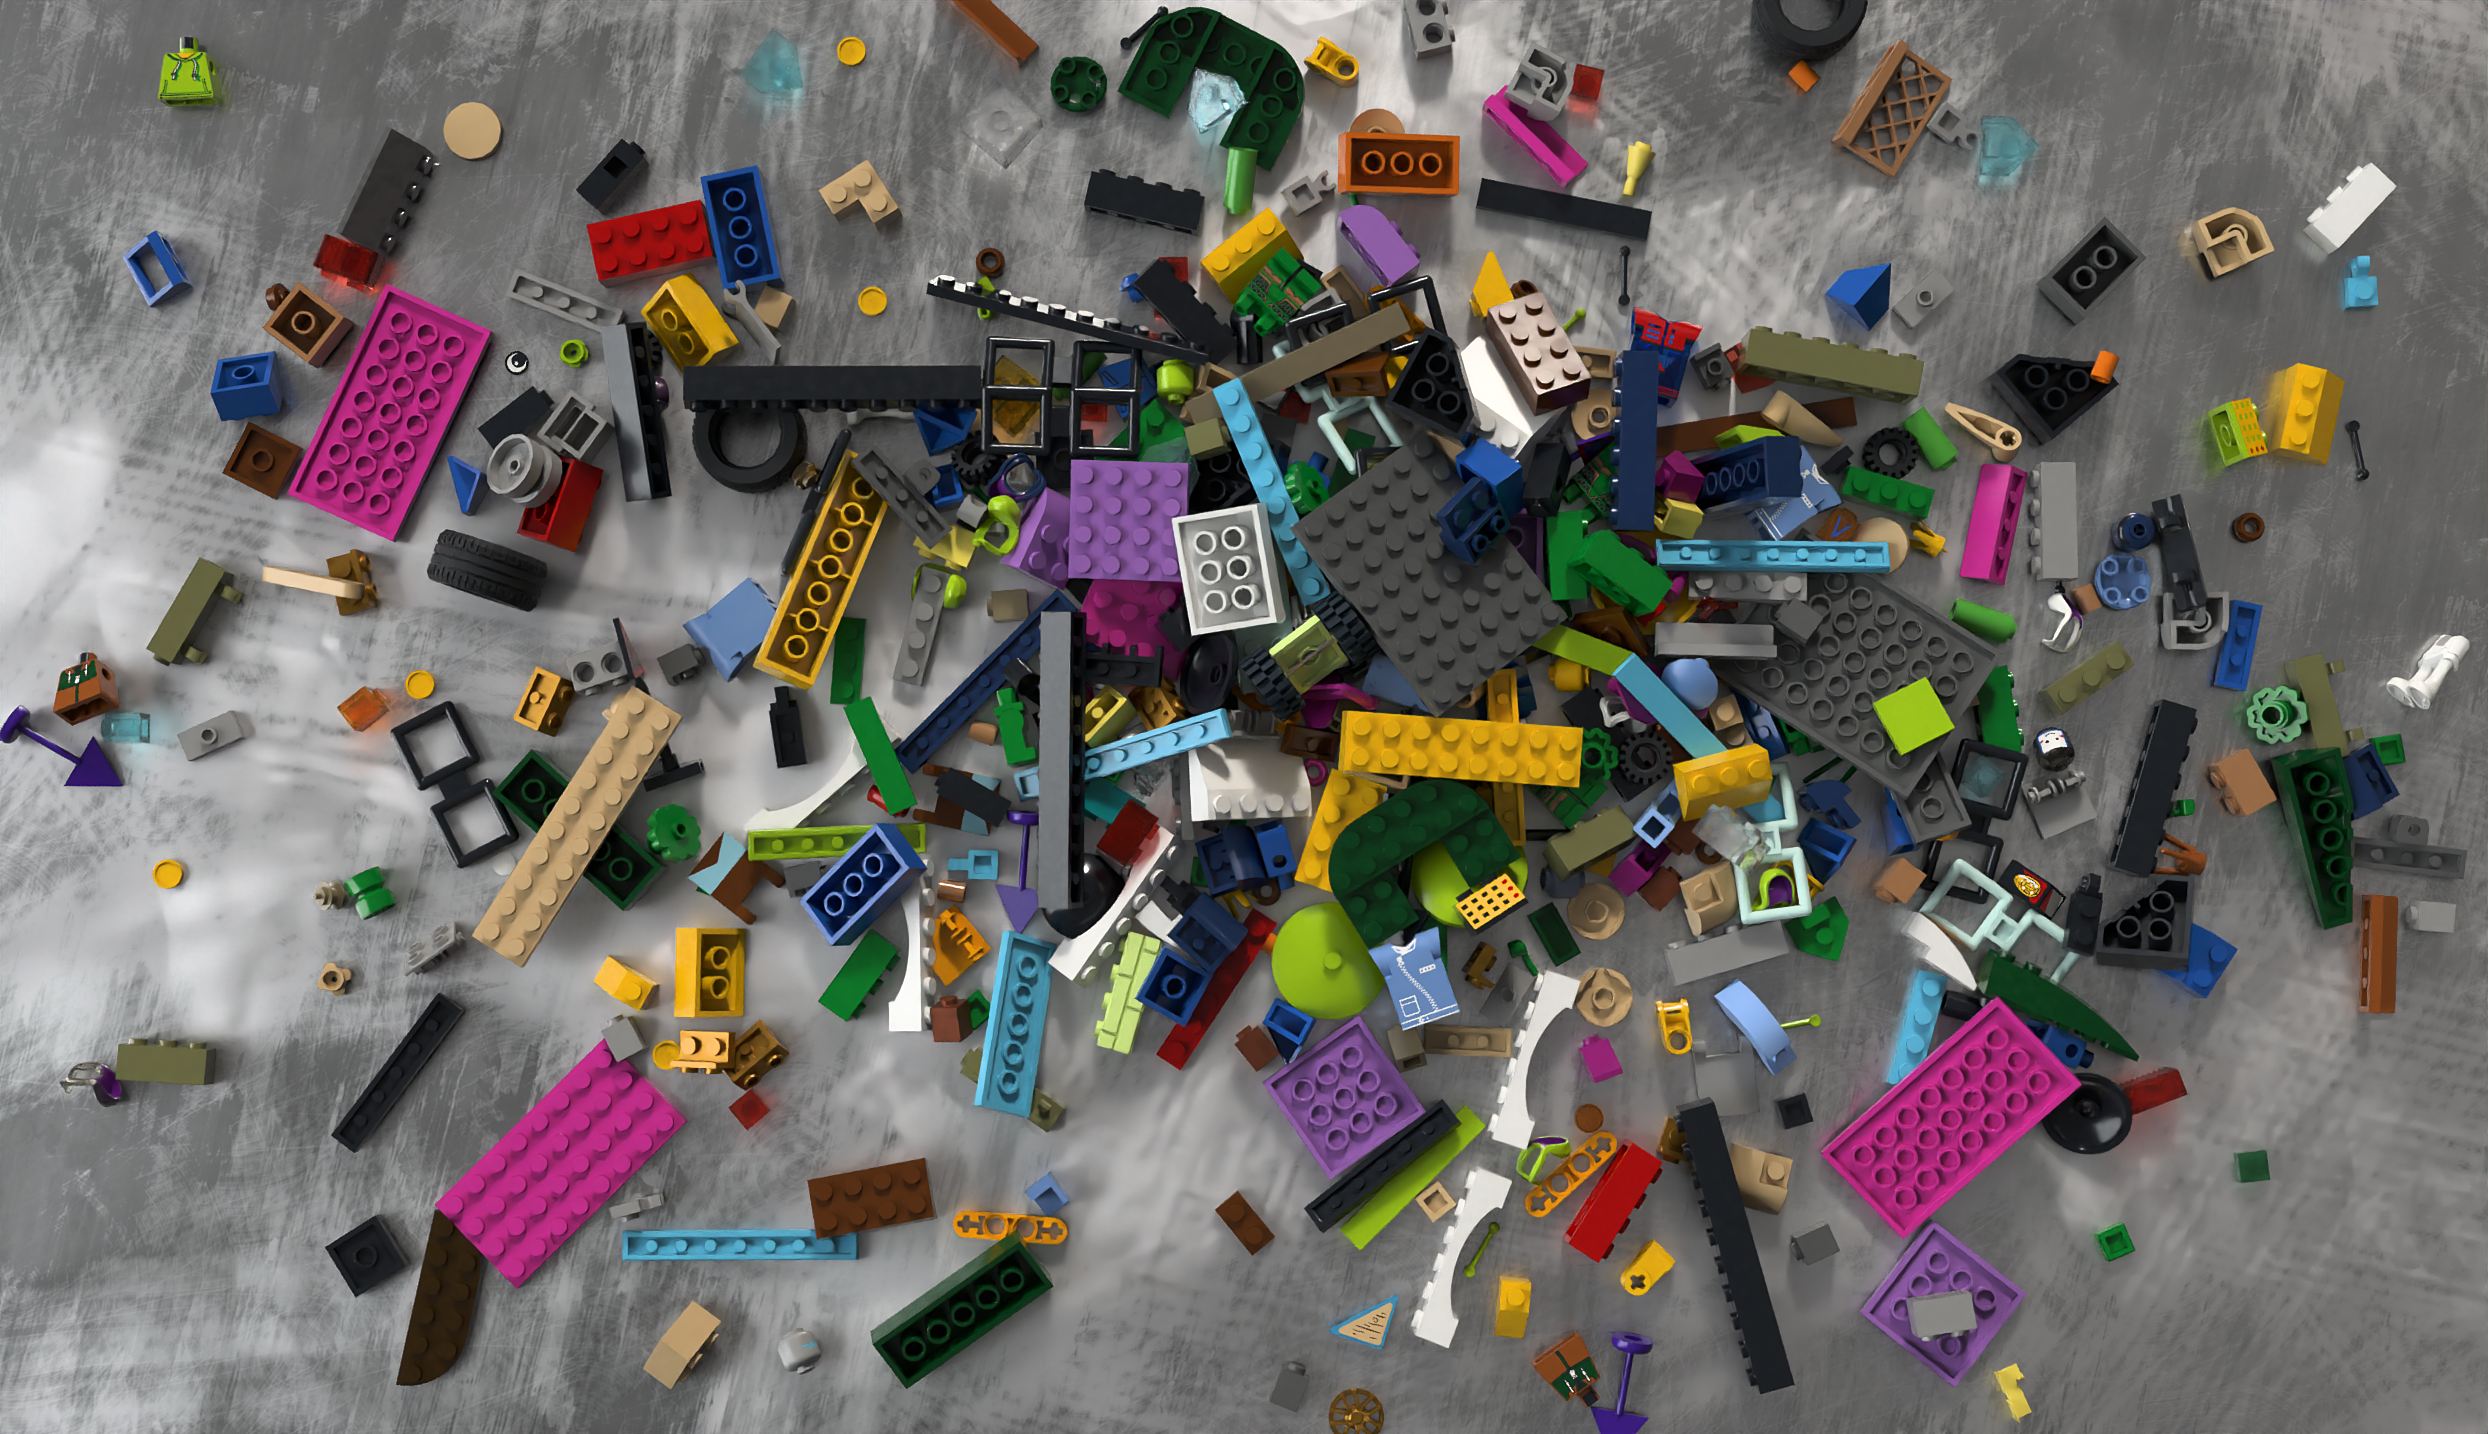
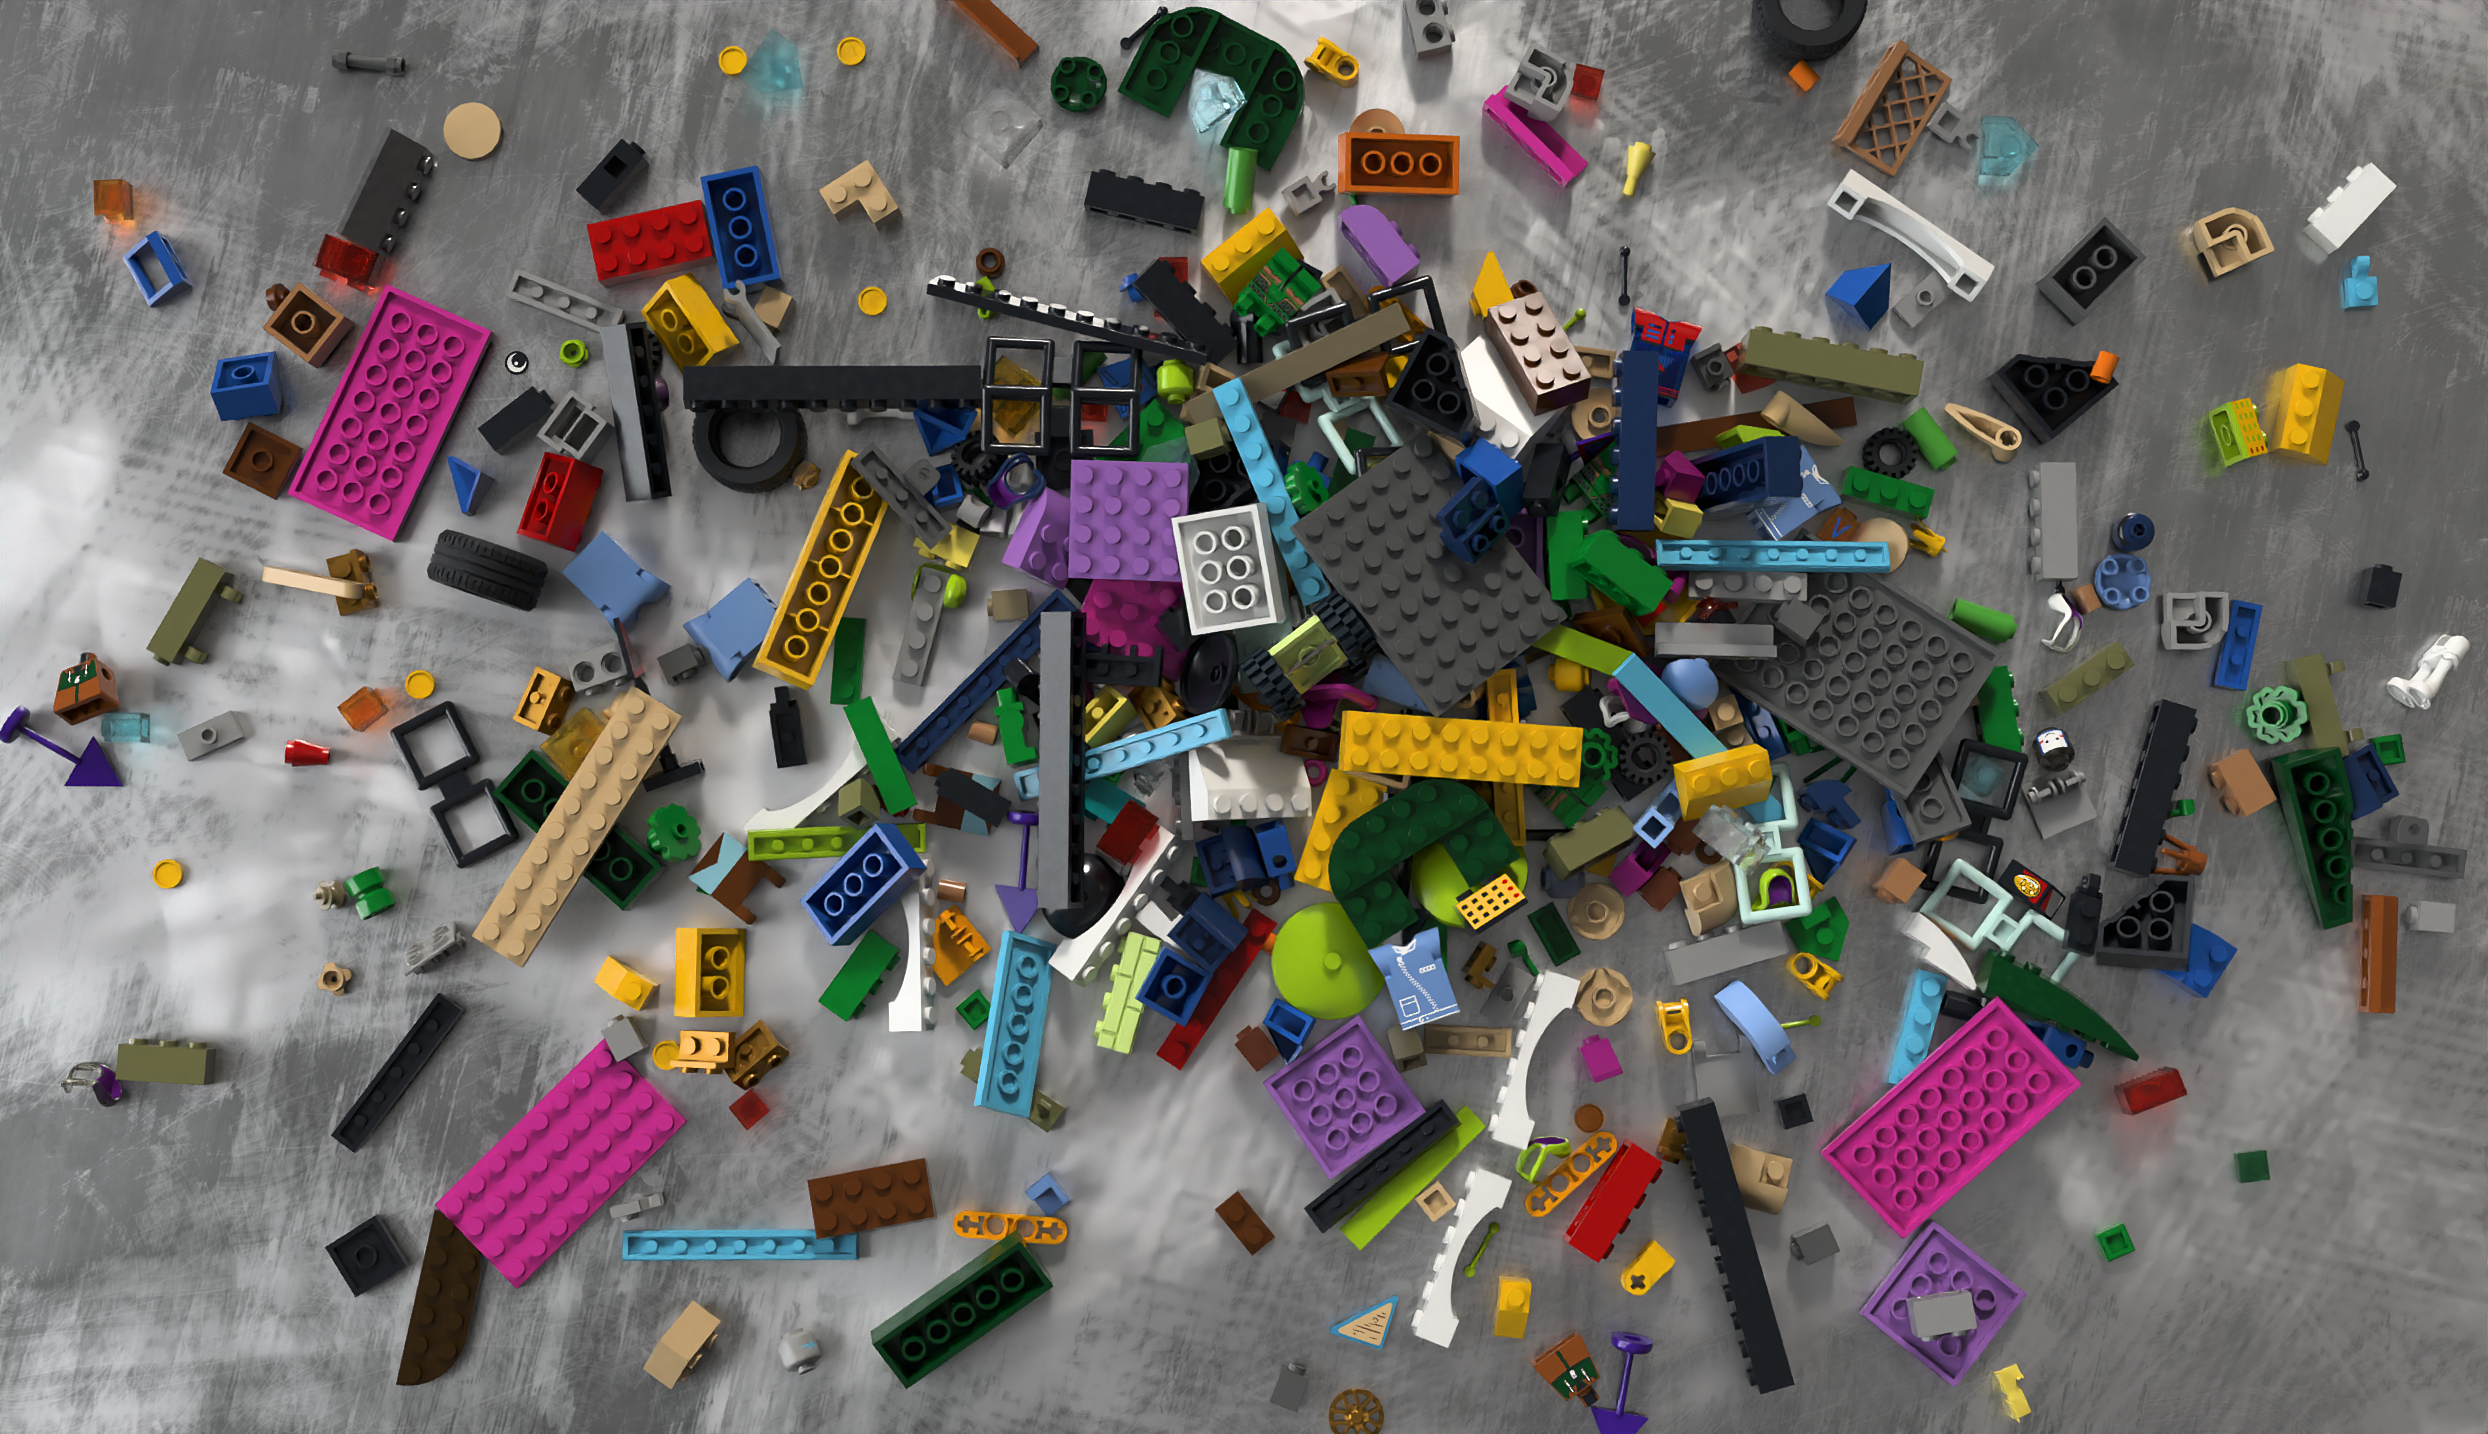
lime torso [158,37,223,107] -> none
light grey wheel [486,434,562,508] -> none
white sticker [492,851,516,875] -> none
black bar [779,428,852,577] -> none
dark grey brick [783,860,829,898] -> none
copper brick [929,995,973,1042] -> none
medium azure plate [948,850,998,880] -> none
lime piece [972,495,1021,556] -> none
black tile [1476,178,1652,241] -> none
black plate [1819,445,1854,476] -> none
lime tile [1872,677,1955,757] -> none
dark pink panel [1960,464,2028,585] -> none
black dish [2042,1073,2133,1154] -> none
black hinge [2151,494,2210,613] -> none
reddish brown plate [2234,513,2265,542] -> none
none -> clear orange brick [93,179,134,225]
none -> red cone [285,738,330,767]
none -> dark grey bar [332,50,405,76]
none -> clear yellow slope [540,707,606,781]
none -> medium blue piece [561,531,671,633]
none -> yellow piece [718,46,748,76]
none -> olive brick [838,778,881,831]
none -> yellow piece [1786,952,1845,1002]
none -> white arch [1827,169,1995,302]
none -> black brick [2356,564,2402,610]

